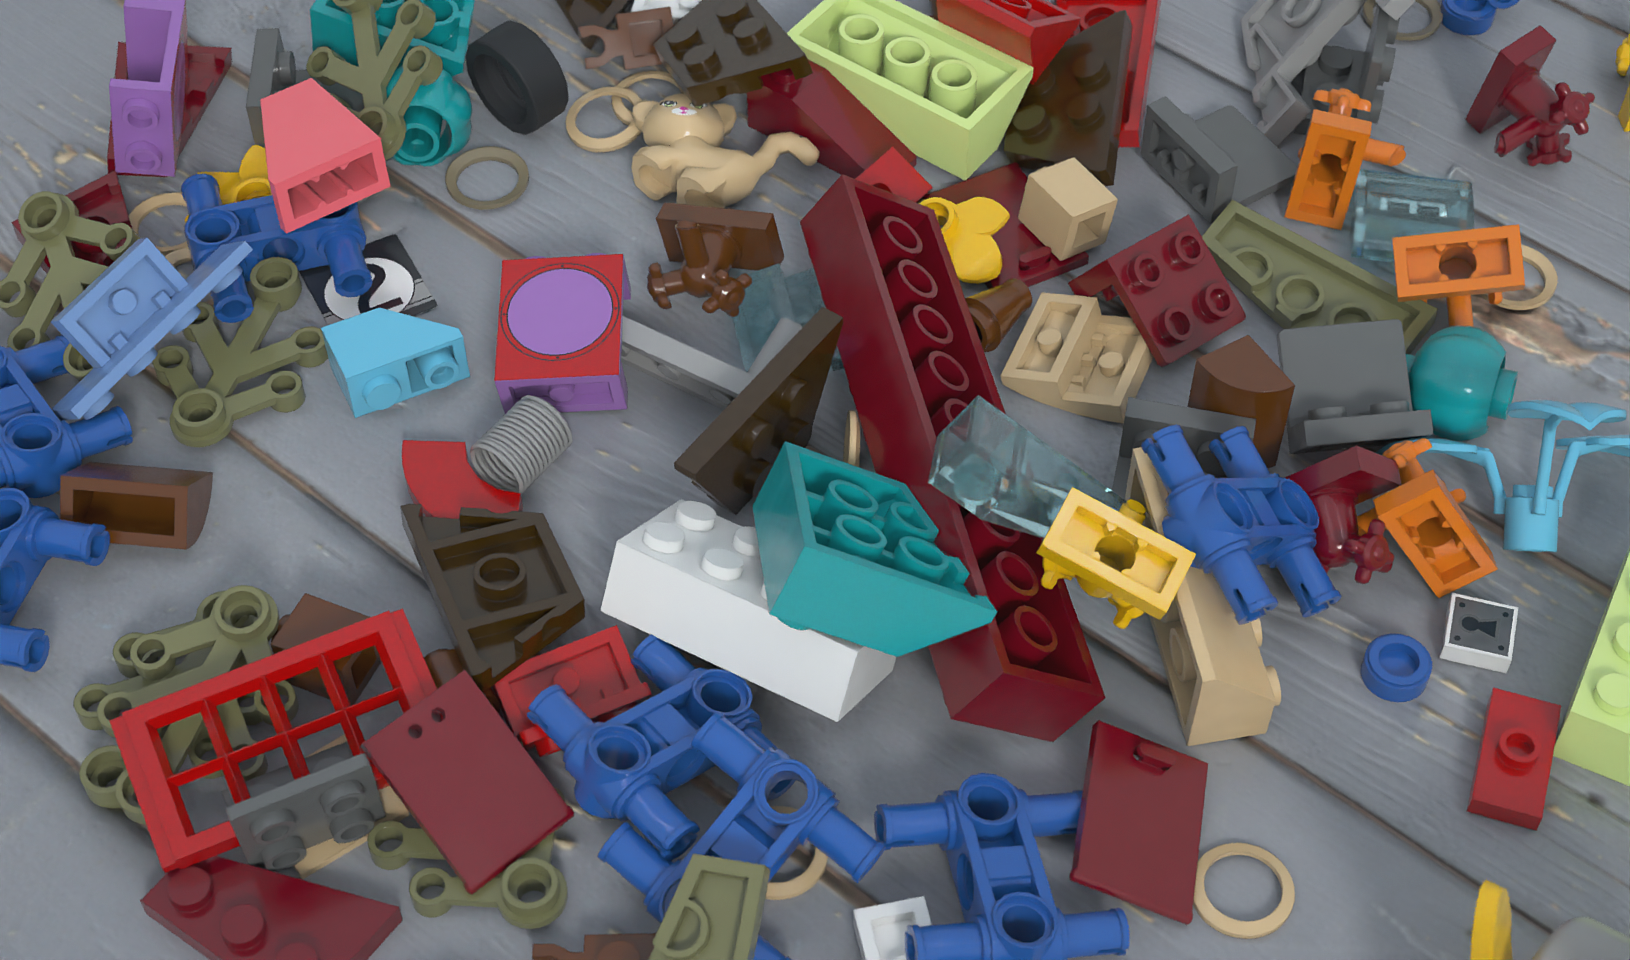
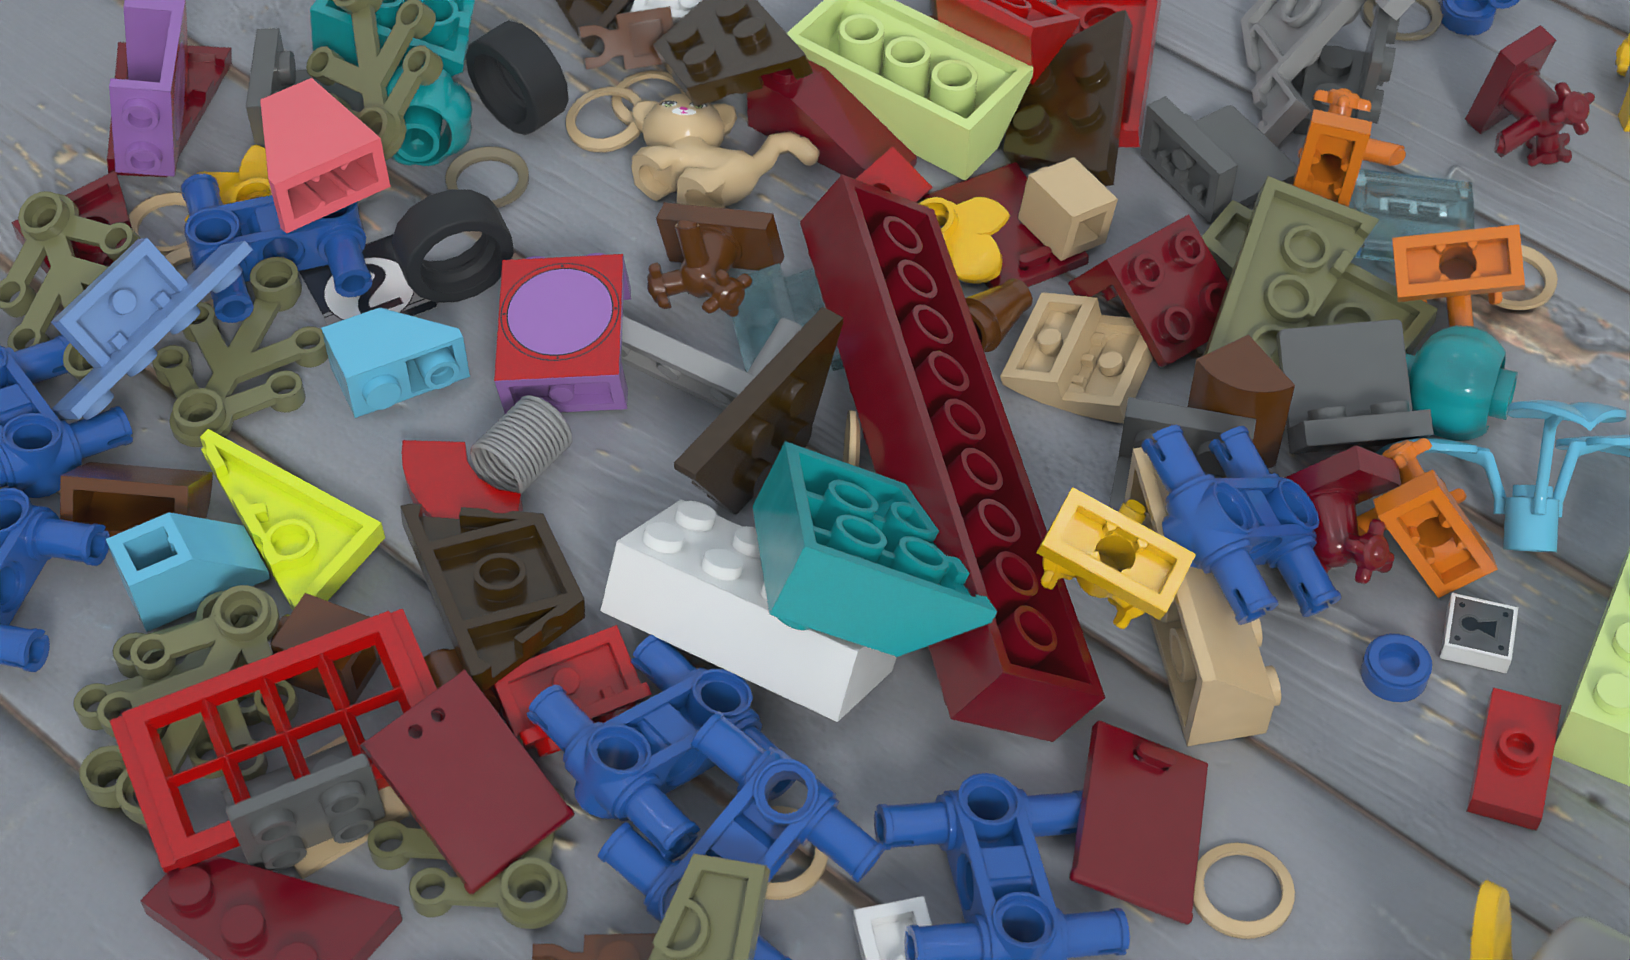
clear light blue slope [928,395,1127,538] -> none
none -> medium azure slope [106,512,270,632]
none -> neon yellow wing [200,429,385,610]
none -> black tyre [392,189,514,303]
none -> olive wing [1203,176,1380,367]

